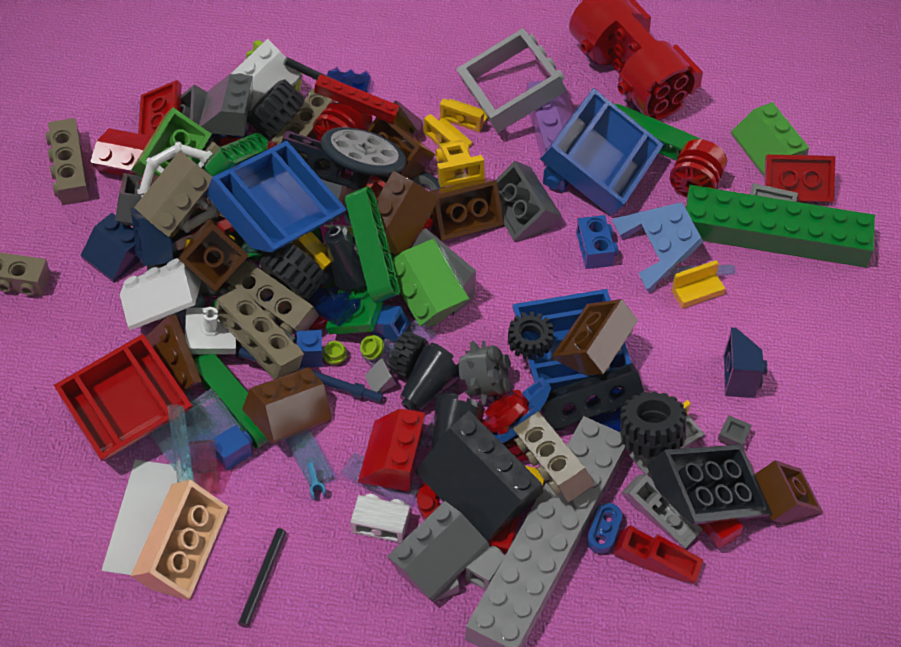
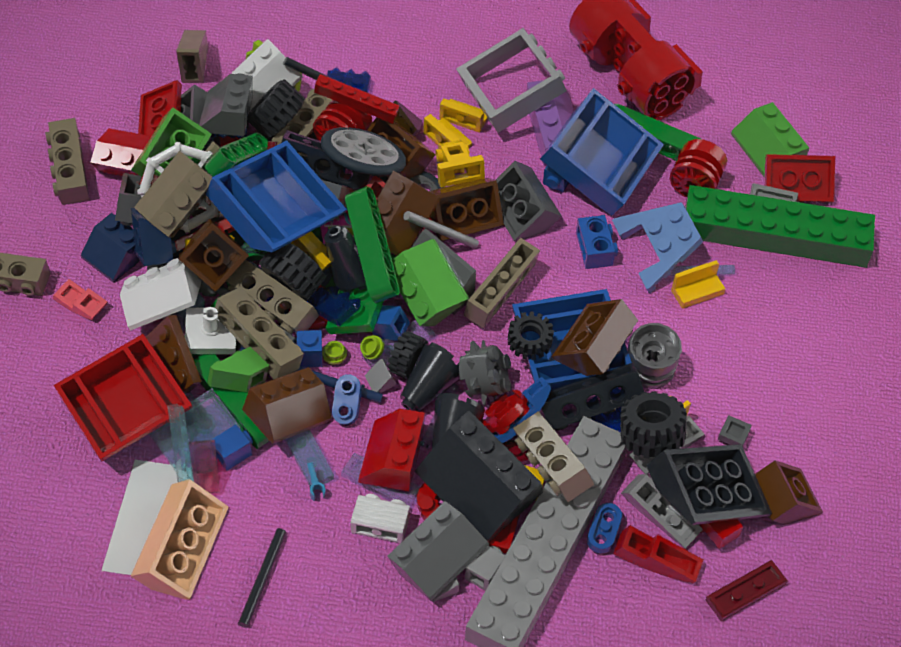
dark blue slope [723,327,767,398] -> none
none -> coral slope [53,279,108,320]
none -> slope [176,30,208,83]
none -> bright green slope [207,347,269,392]
none -> plate [332,374,362,426]
none -> light grey bar [404,211,479,248]
none -> dark tan brick [463,238,540,328]
none -> flat silver wheel [628,323,682,388]
none -> dark red tile [705,560,788,622]

